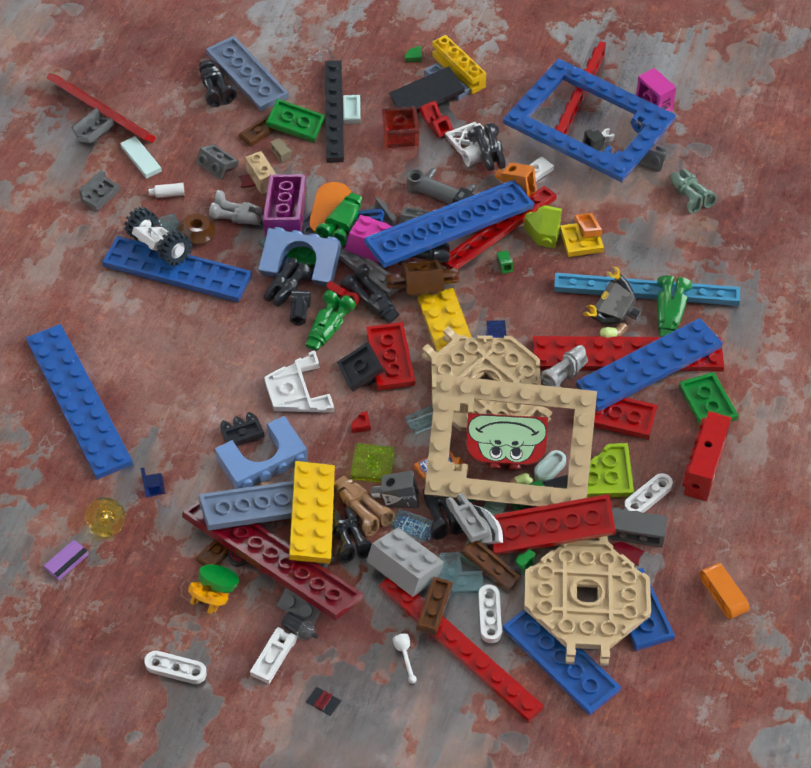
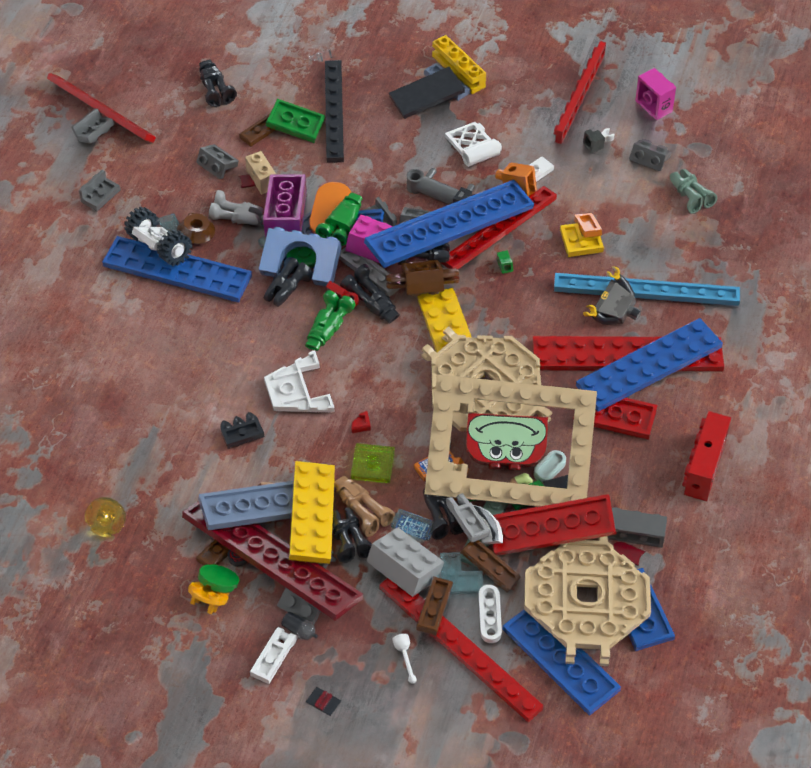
blue plate [26,324,133,480] -> none
medium lavender tile [44,540,89,581] -> none
light aqua tile [120,136,162,179] -> none
clear blue panel [140,468,166,498] -> none
white plate [145,651,207,684] -> none
white cylinder [149,183,185,198] -> none
sand blue plate [206,36,289,112] -> none
medium blue arch [215,416,308,489] -> none
dark tan piece [270,138,292,163] -> none
black piece [290,290,311,326] -> none
black hinge [337,342,385,391] -> none
light aqua tile [343,95,361,124] -> none
red plate [366,322,415,390] -> none
dark grey torso [371,470,419,508] -> none
clear red brick [381,107,419,148] -> none
green tile [405,46,422,62] -> none
clear light blue tile [405,406,433,435] -> none
red slope [418,100,454,138] -> none
black piece [467,123,506,171] -> none
clear blue panel [486,320,507,338] -> none
blue plate [503,58,676,183] -> none
green plate [515,549,536,577] -> none
lime slope [524,205,562,248] -> none
light grey piece [540,345,588,387] -> none
lime plate [587,443,634,498] -> none
arm [600,322,627,338] -> none
white plate [624,473,673,513] -> none
green piece [657,275,693,337] -> none
green plate [678,372,739,425] -> none
orange beam [699,562,750,620] -> none

